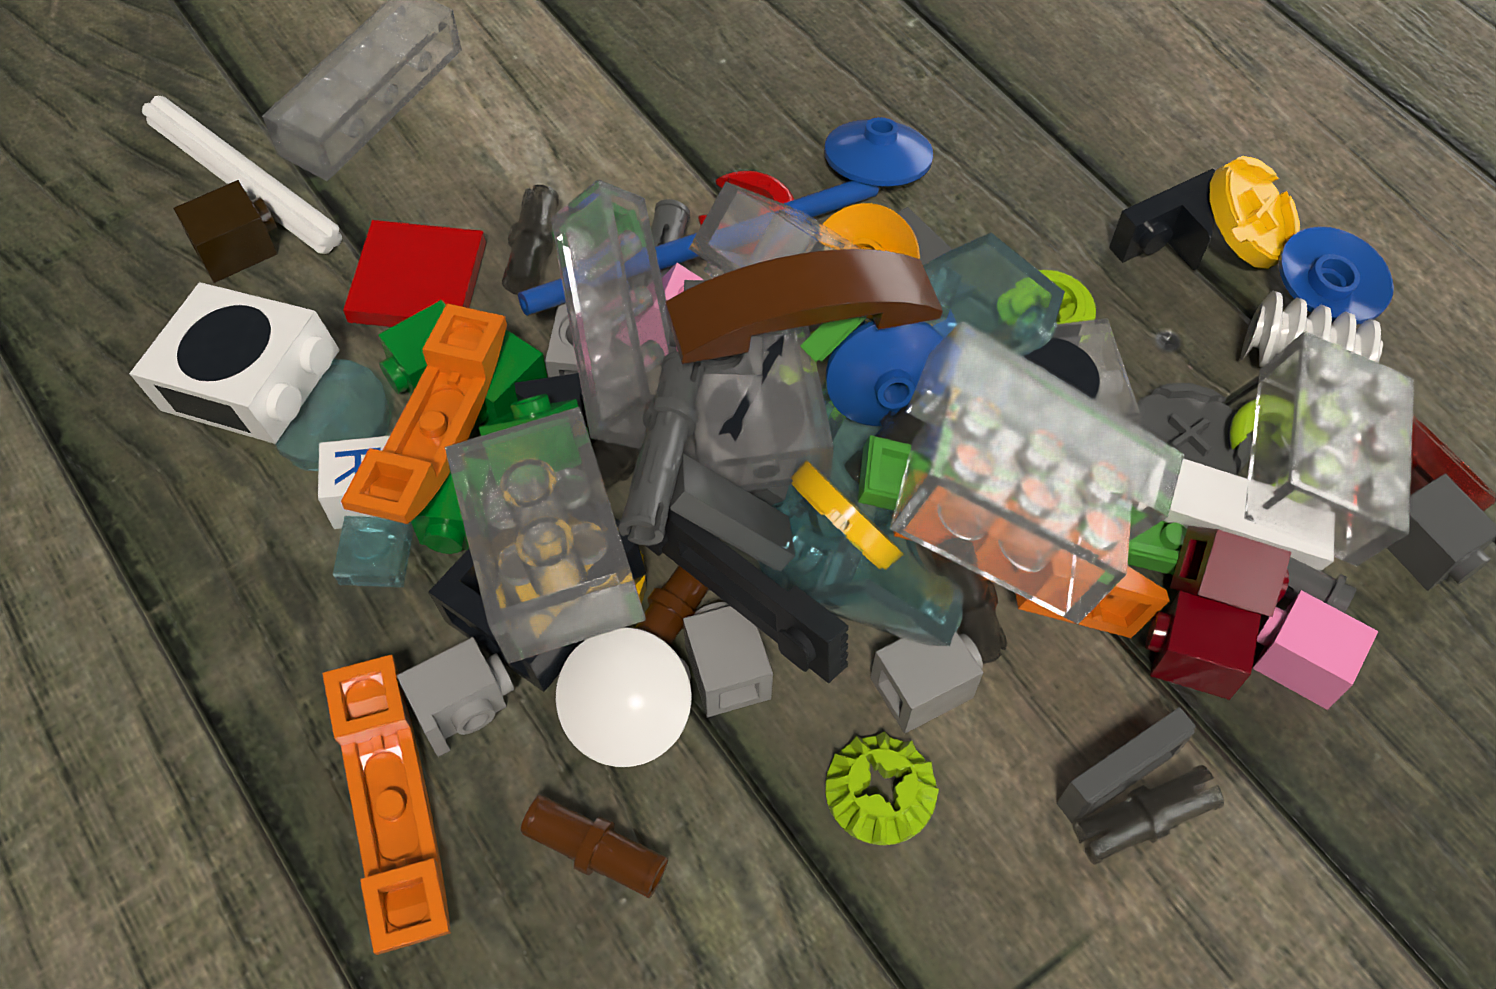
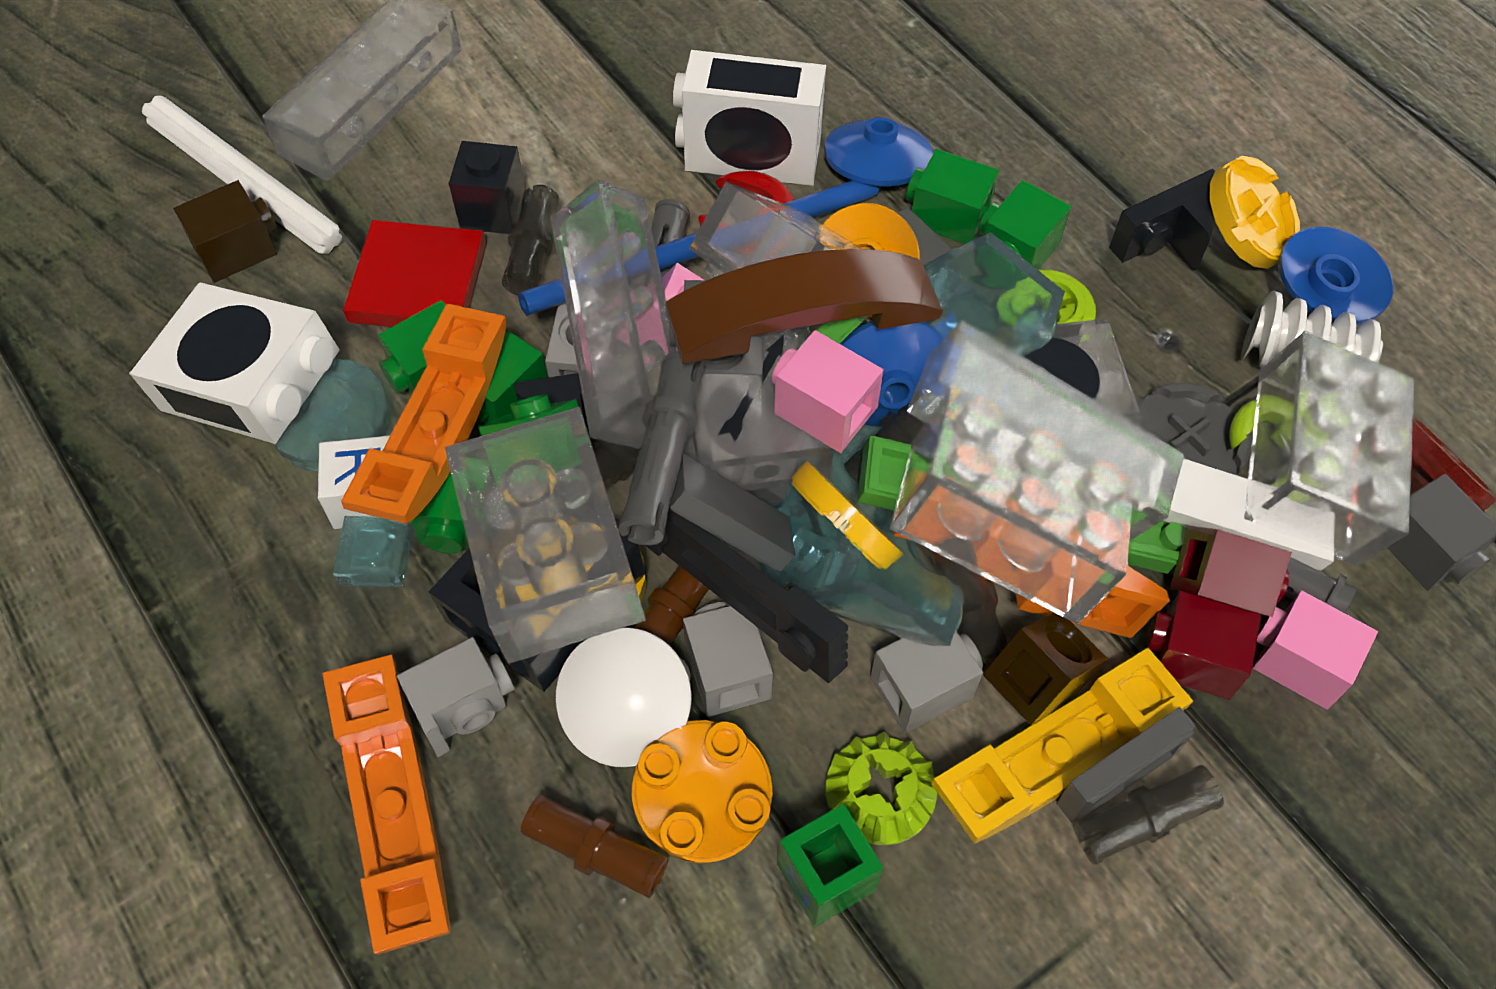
none -> black brick [448,141,526,235]
none -> light orange dish [632,720,772,863]
none -> brick [673,50,826,186]
none -> bright pink brick [772,330,884,453]
none -> green brick [777,804,884,928]
none -> green brick [906,148,999,246]
none -> yellow slope [931,647,1193,844]
none -> green brick [978,179,1072,279]
none -> dark brown brick [983,610,1108,725]

